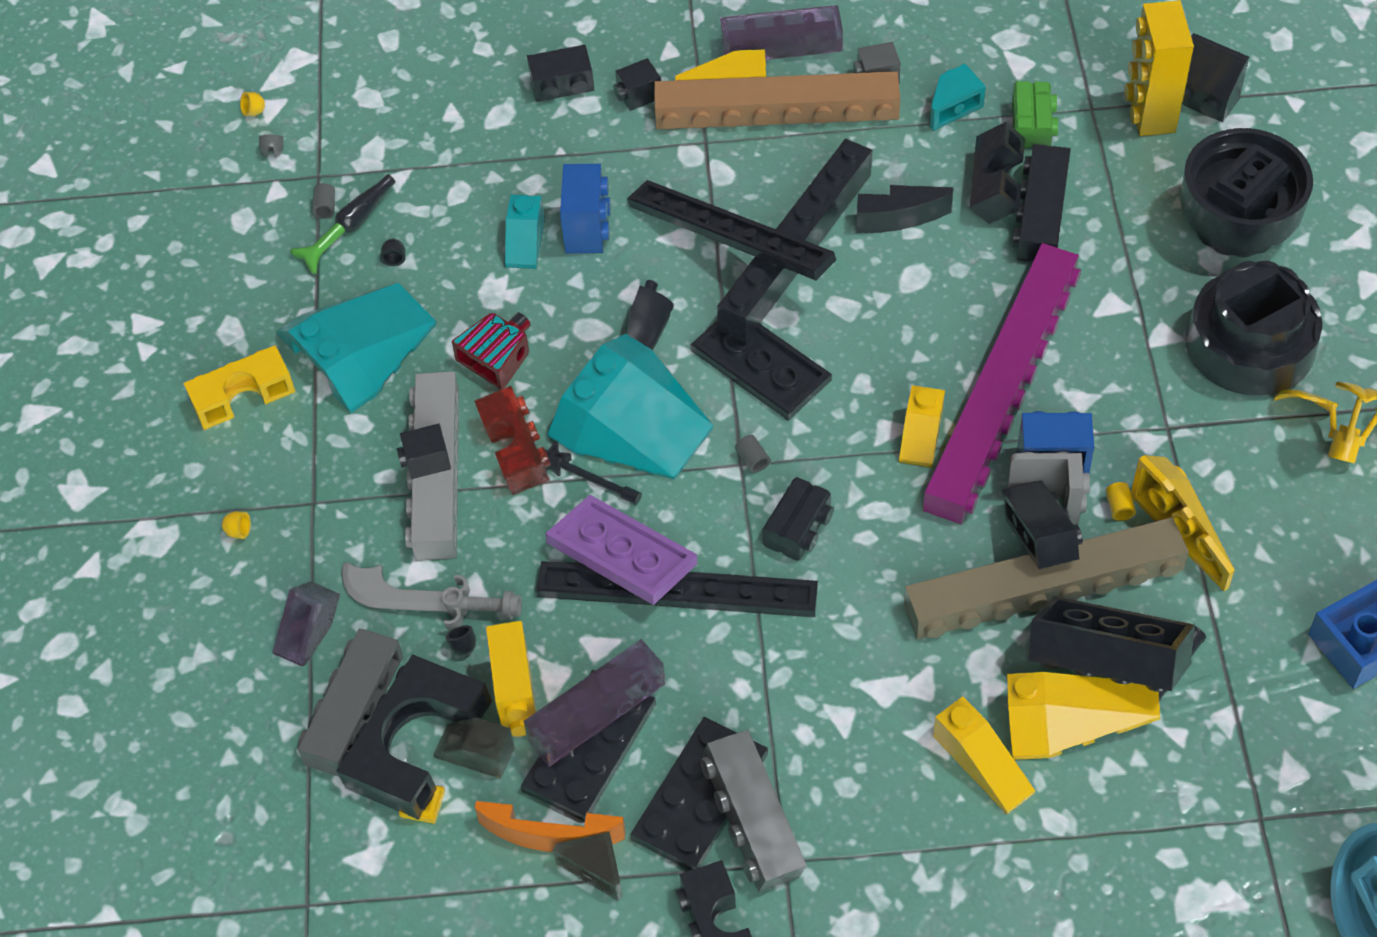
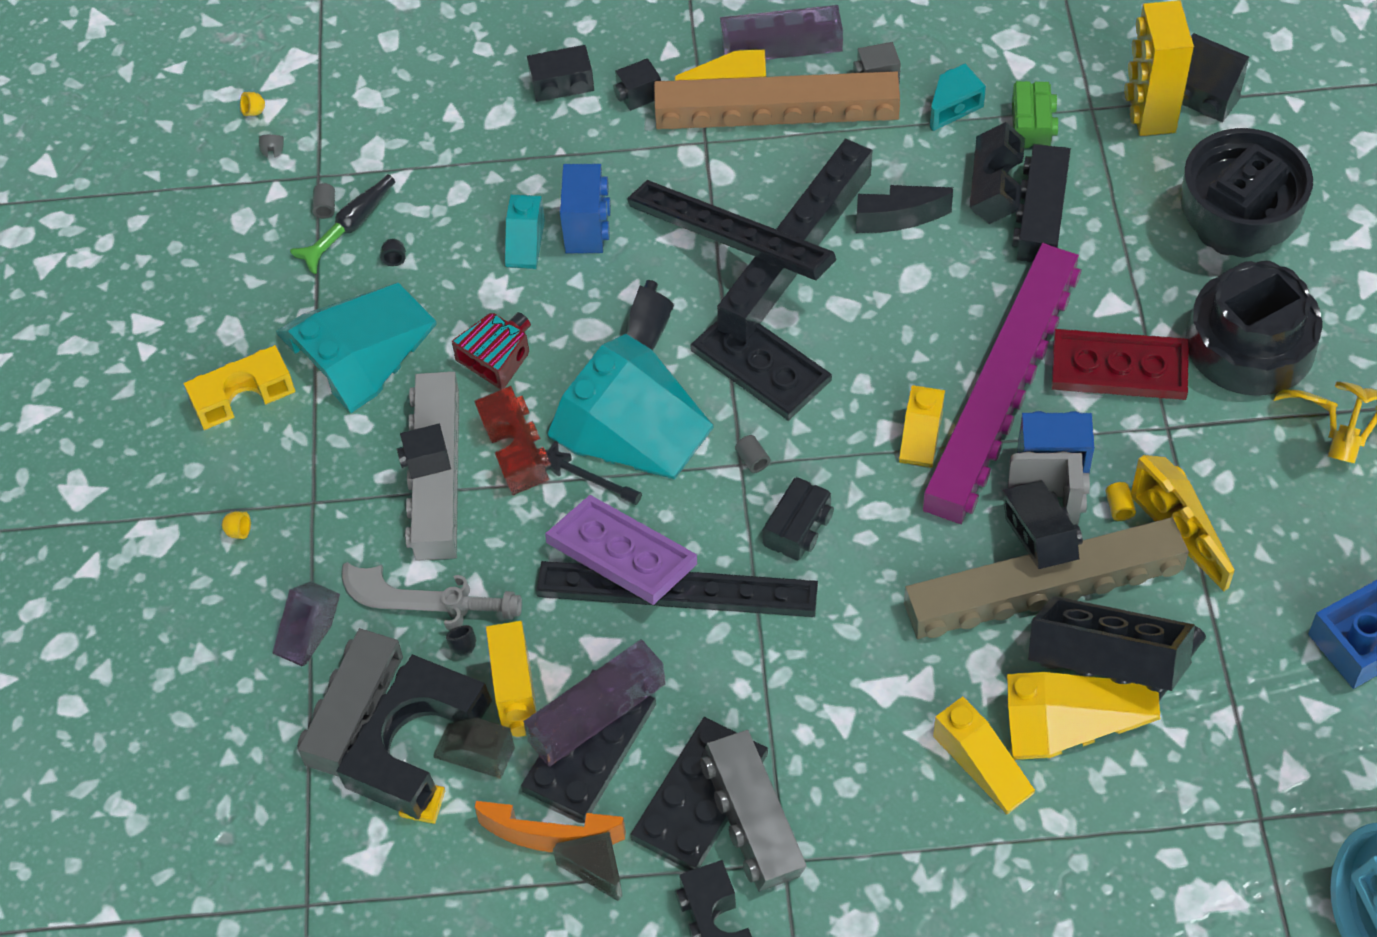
none -> dark red plate [1051,329,1188,400]

